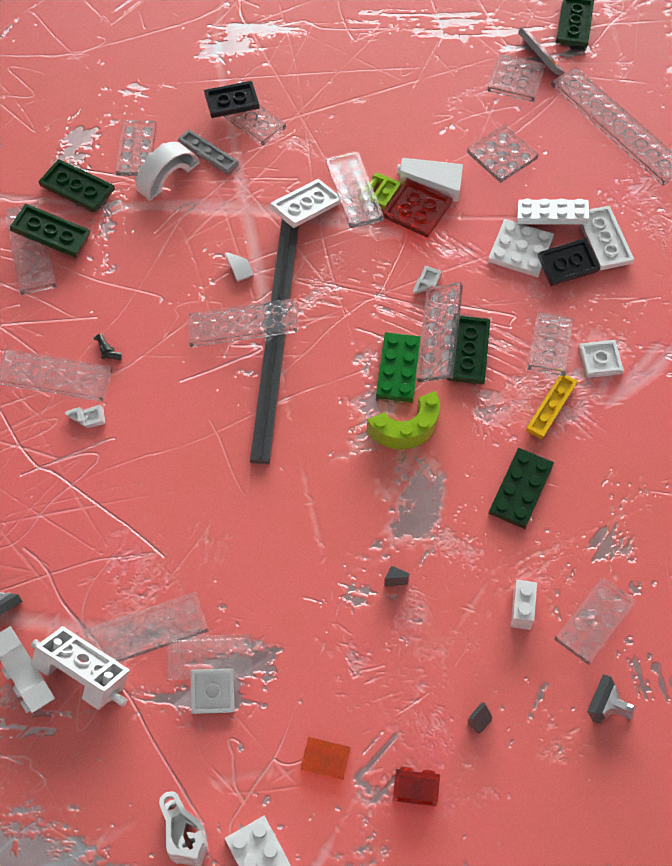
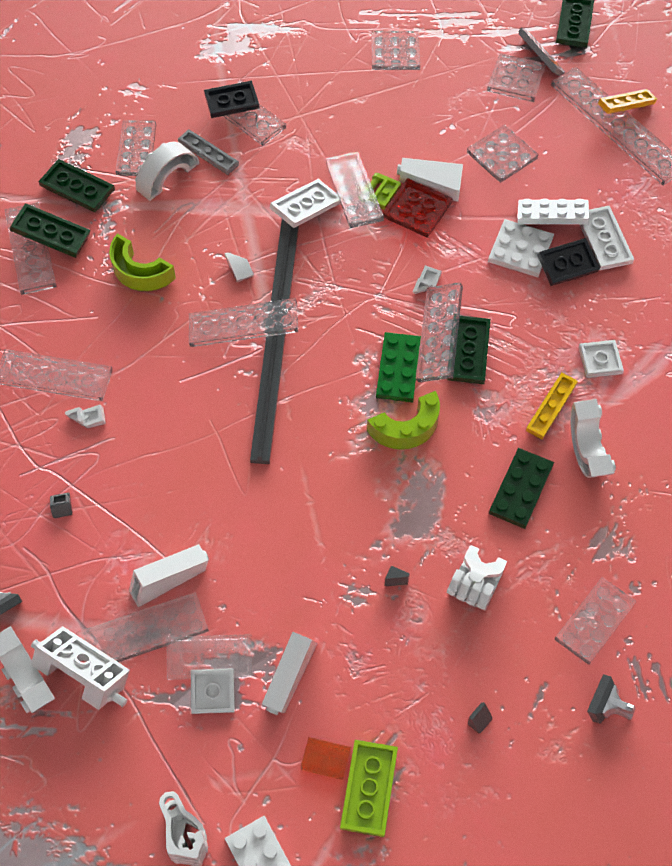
pearl dark grey piece [94,334,122,360] -> none
clear red brick [392,767,440,807] -> none
white brick [510,580,537,630] -> none
clear plate [527,312,573,376] -> none
none -> dark grey slope [50,493,73,518]
none -> lime brick [109,233,176,291]
none -> white slope [129,544,209,607]
none -> white slope [262,632,318,715]
none -> lime plate [340,740,398,837]
none -> clear plate [371,31,420,70]
none -> white piece [446,545,507,610]
none -> white brick [570,399,616,478]
none -> yellow plate [598,89,657,114]

